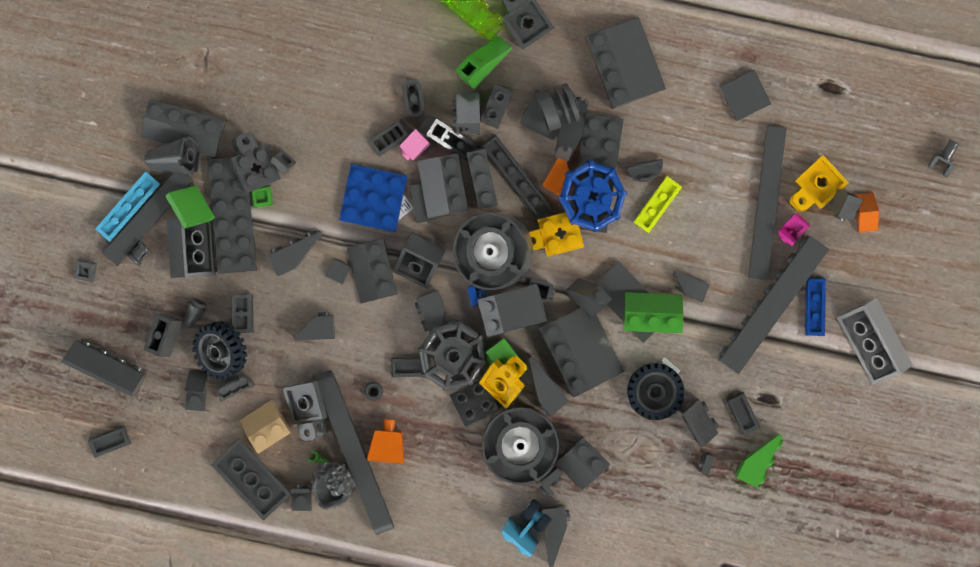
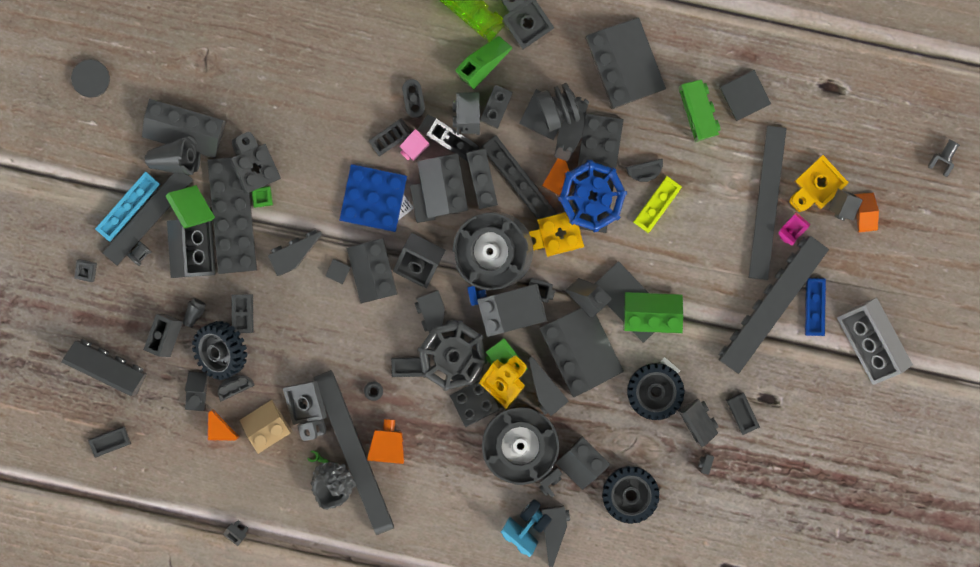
dark grey plate [211,438,292,521] -> none
dark grey plate [270,150,297,174] -> none
dark grey bracket [291,484,312,511] -> none
dark grey slope [295,312,335,341] -> none
dark grey slope [673,271,710,302] -> none
bright green slope [735,433,783,488] -> none
none -> dark grey tile [71,59,110,98]
none -> orange slope [208,409,240,441]
none -> dark grey tile [223,520,248,546]
none -> wheel [602,466,660,524]
none -> bright green slope [678,80,721,143]

